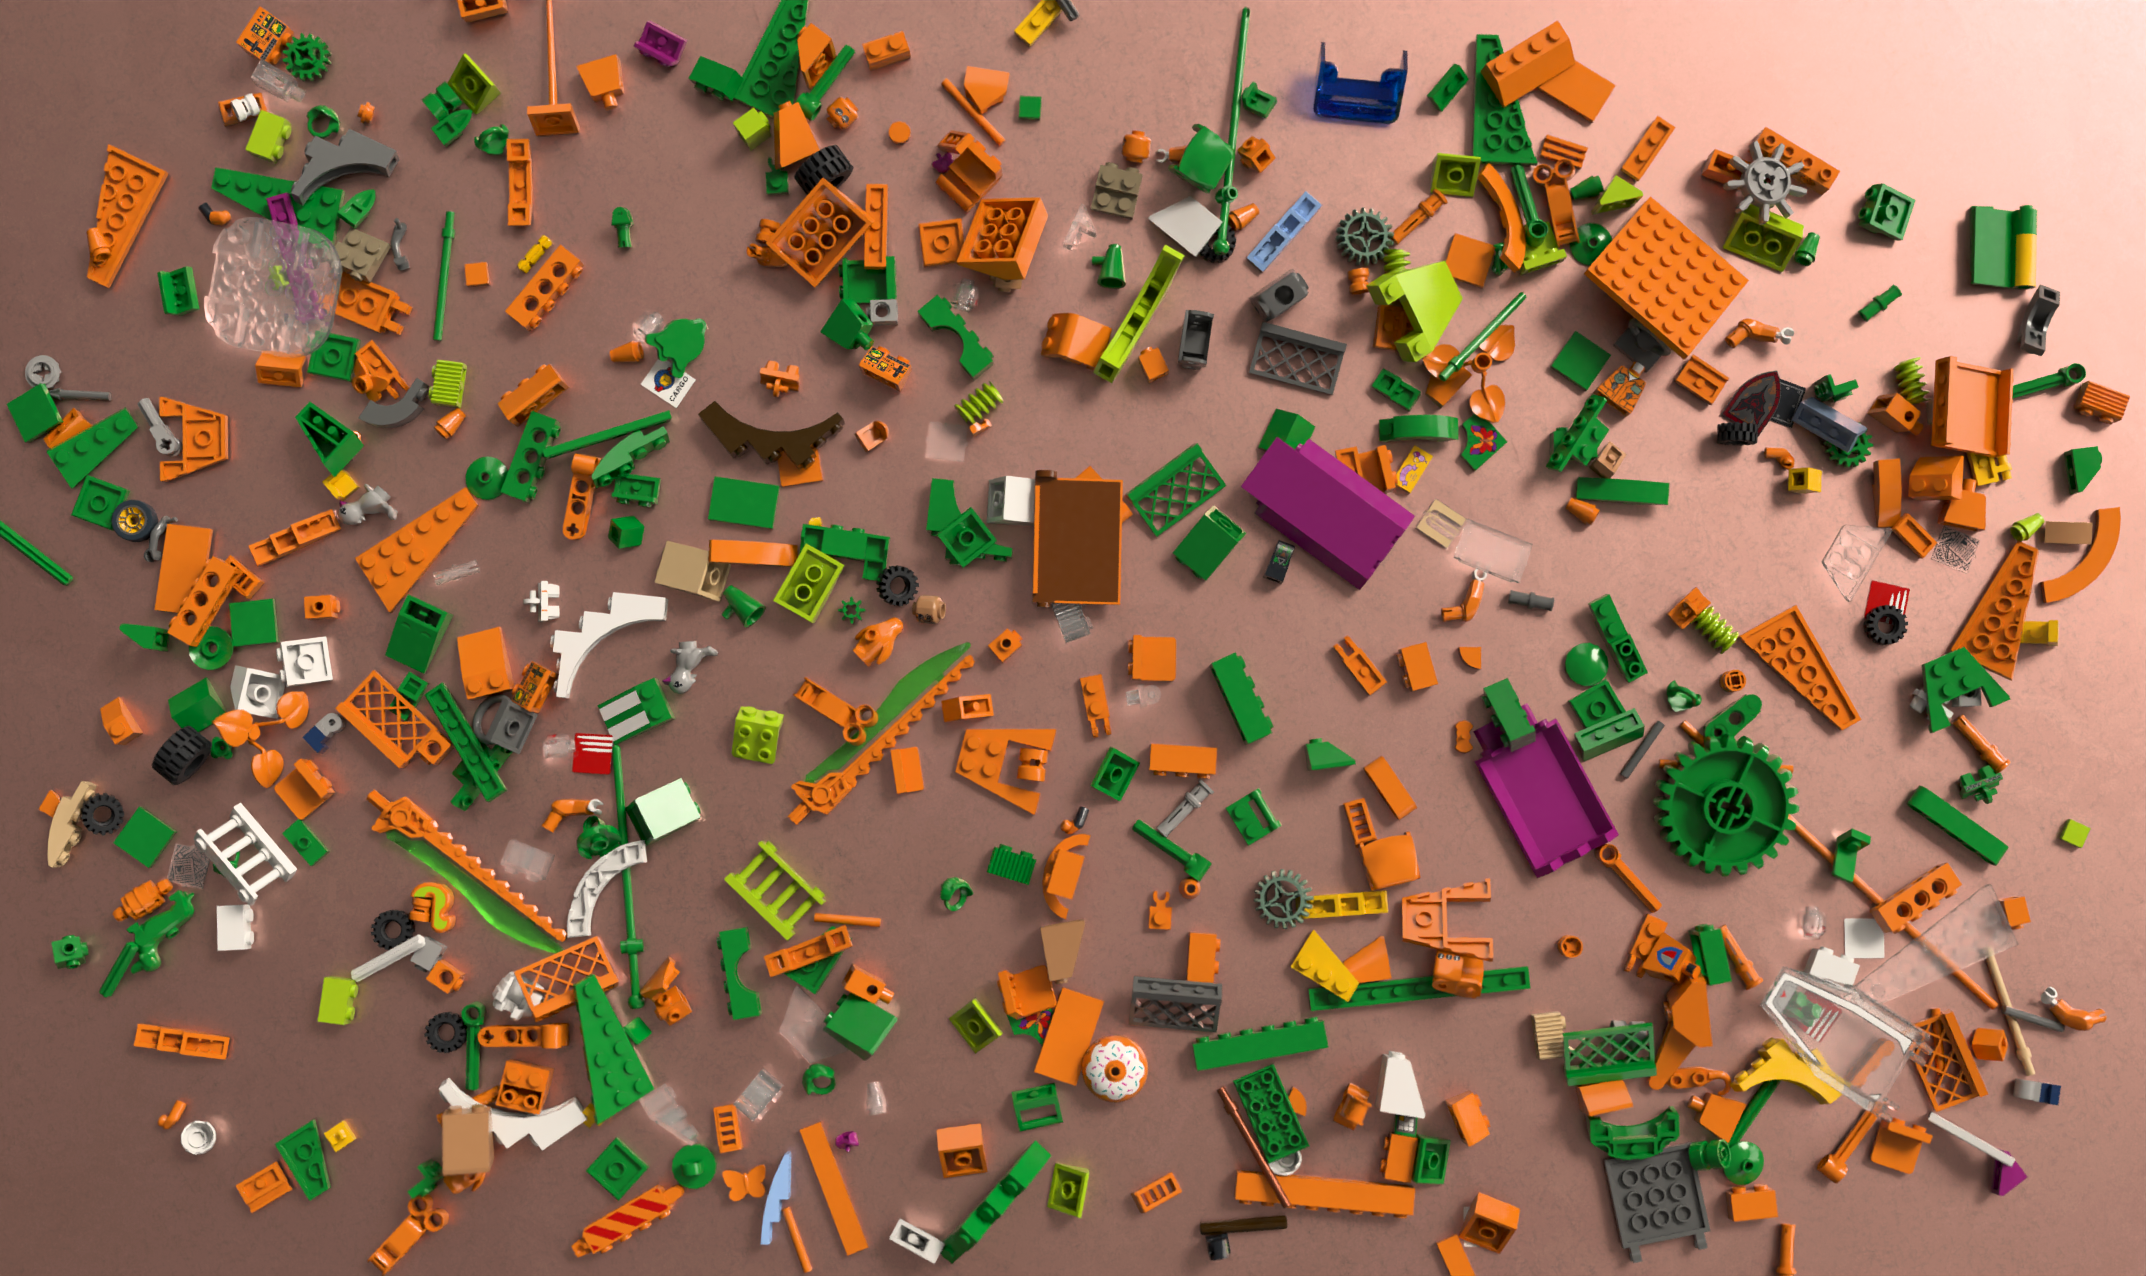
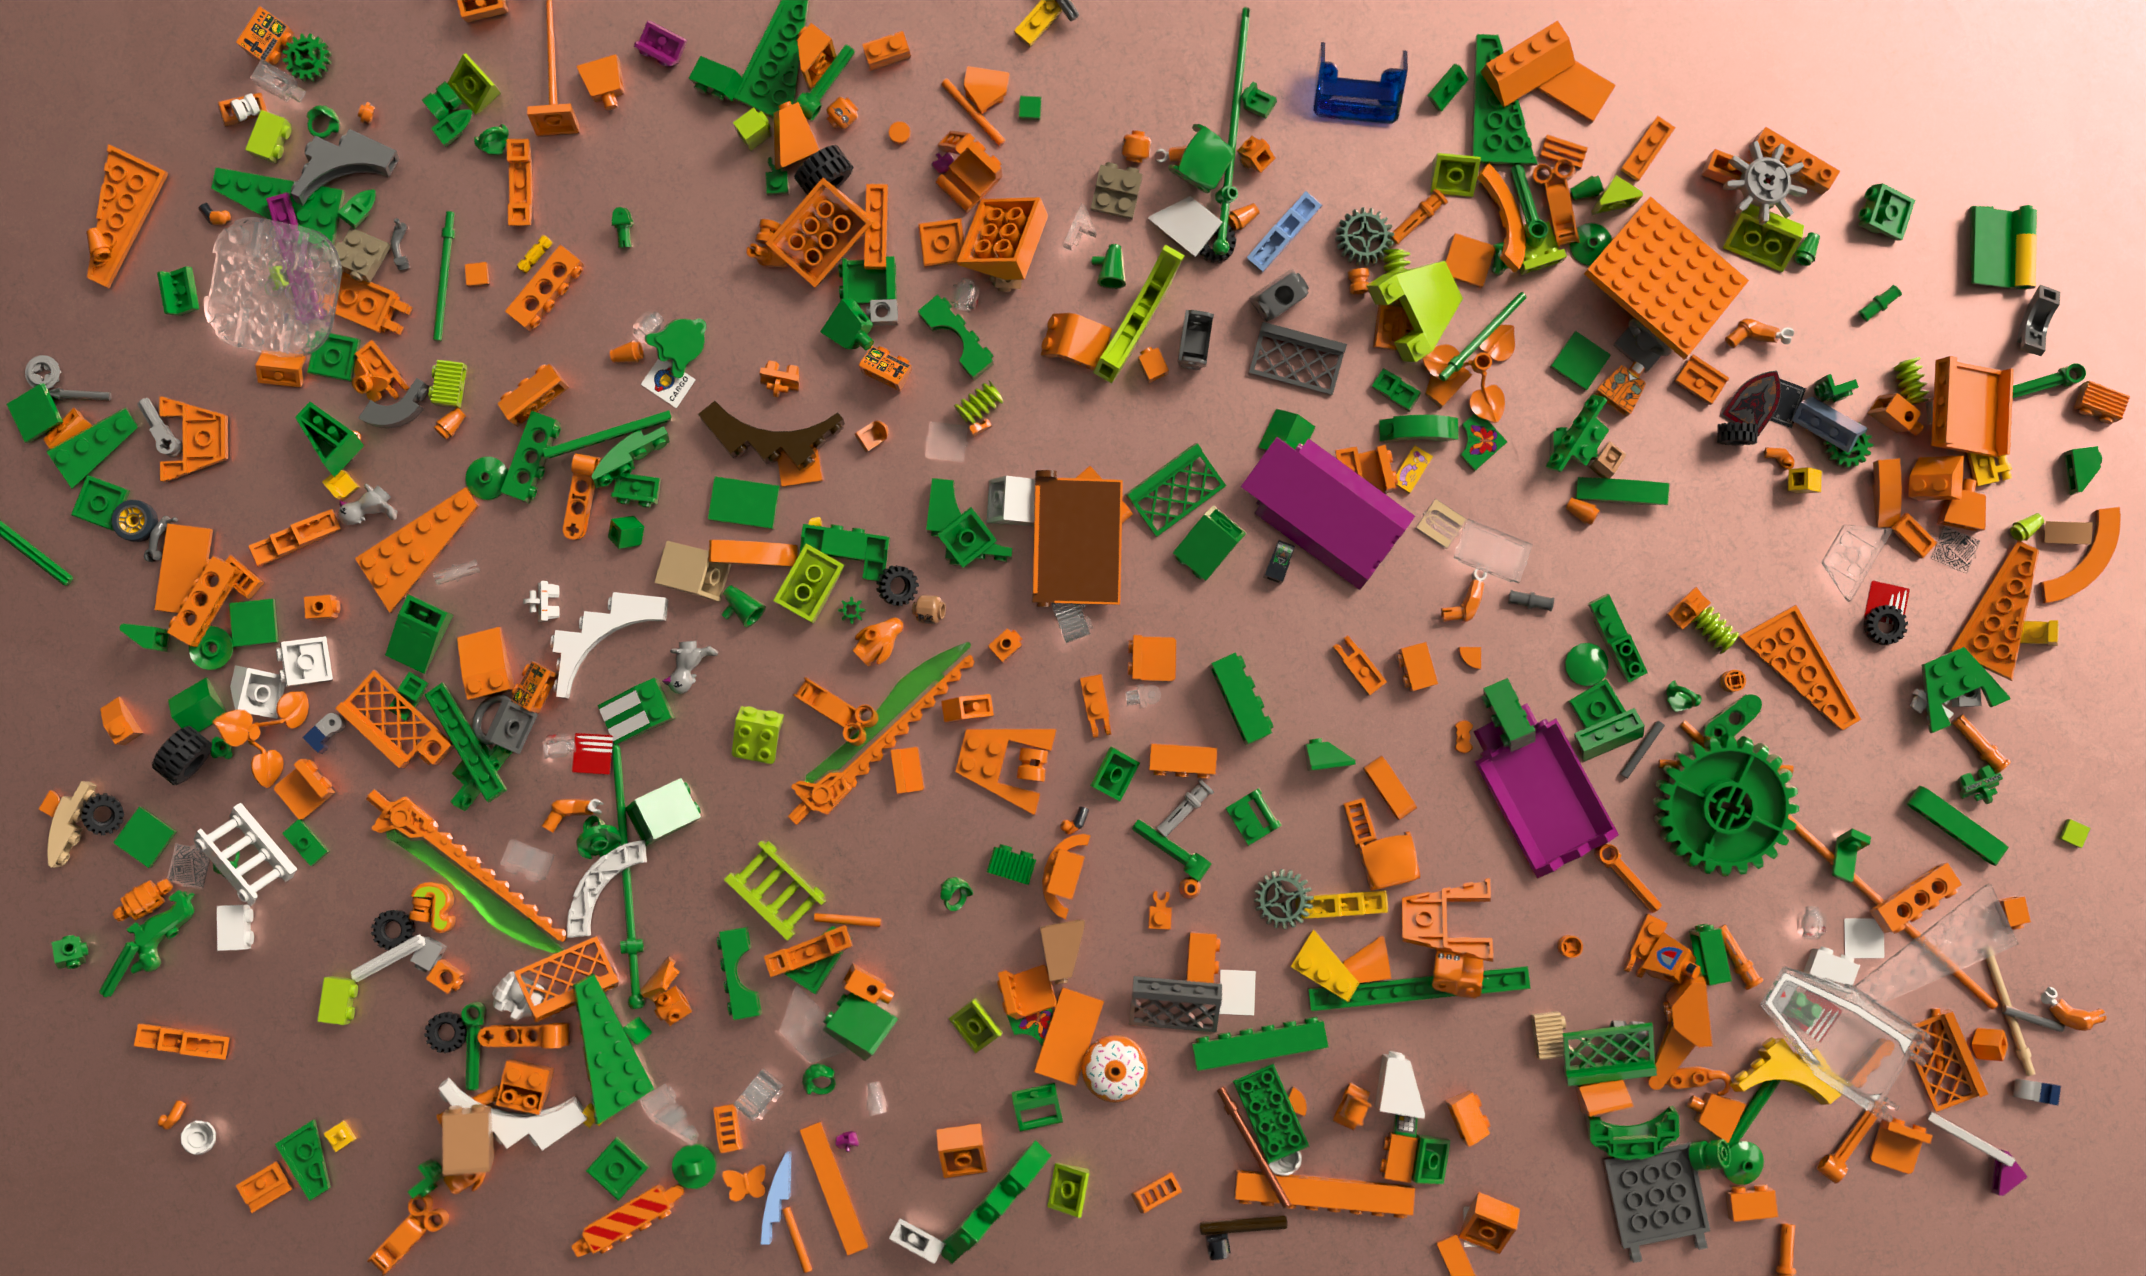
none -> white sticker [1219,970,1256,1015]

